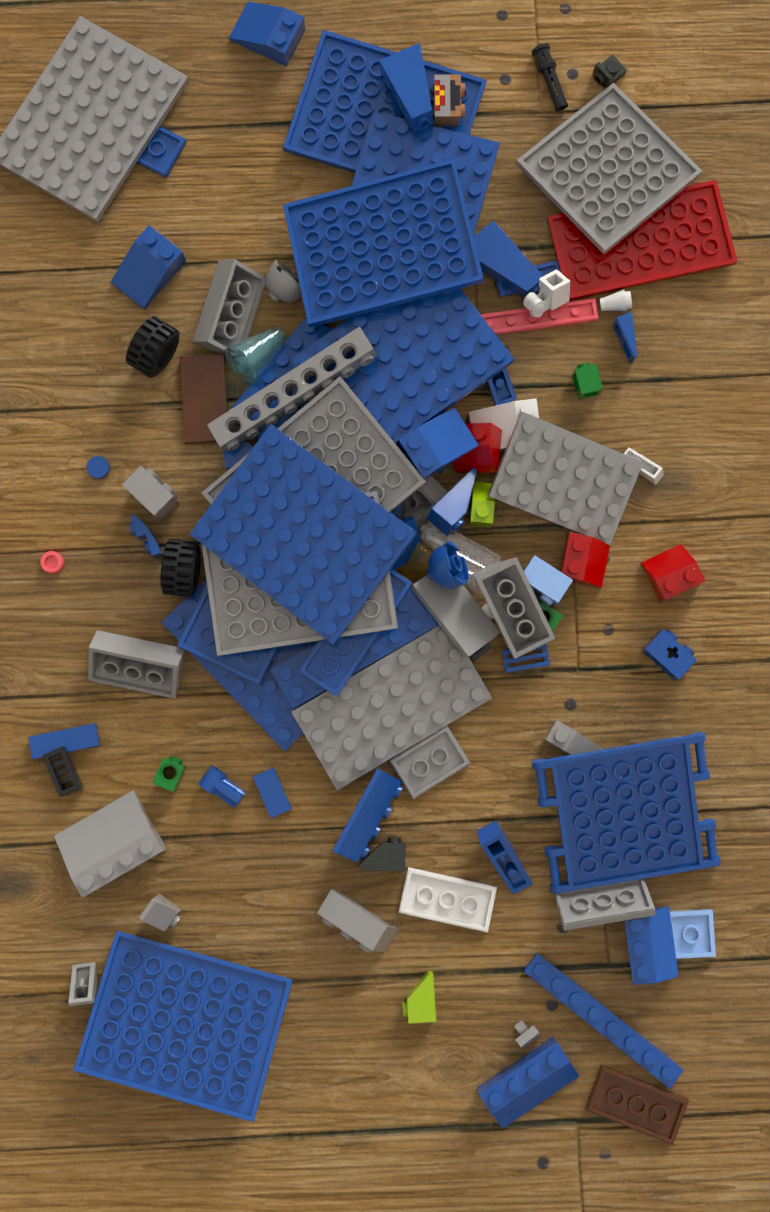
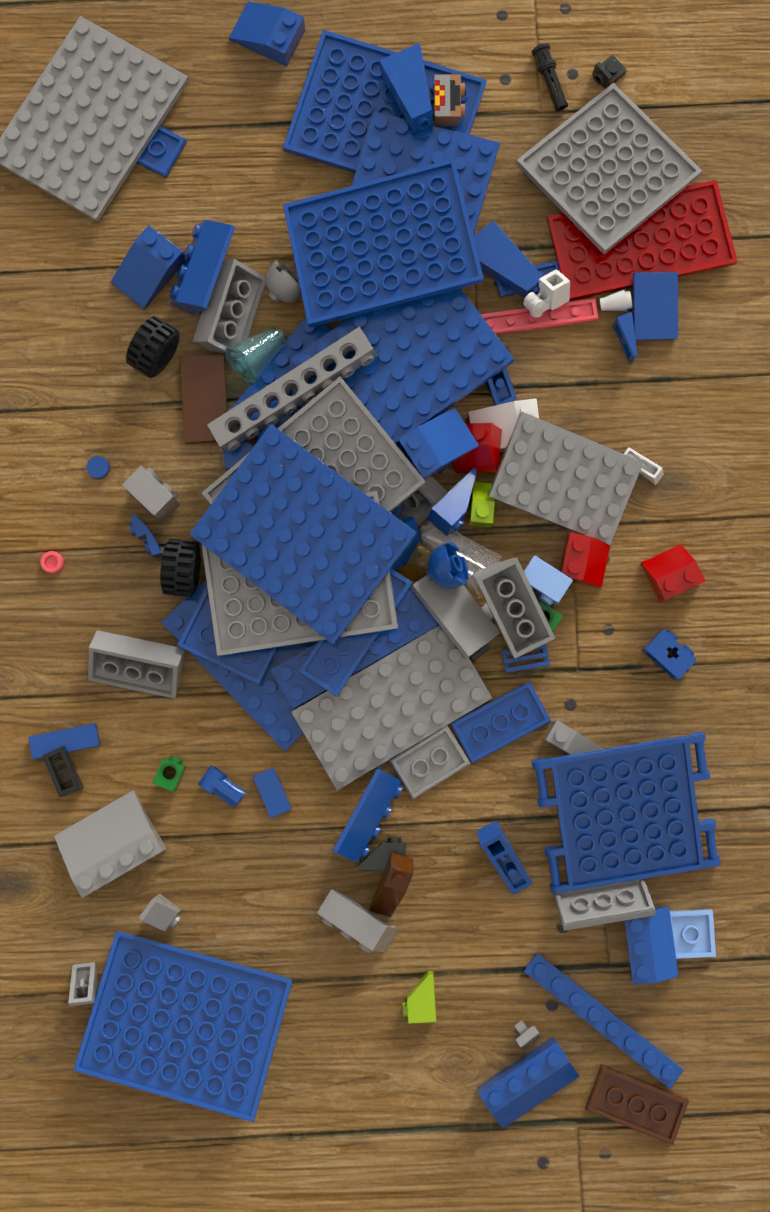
white tile [398,867,497,932] -> none
green brick [572,363,603,400] -> none
none -> blue slope [169,220,235,315]
none -> reddish brown slope [369,852,413,917]
none -> blue tile [451,681,551,763]
none -> blue tile [633,272,678,340]

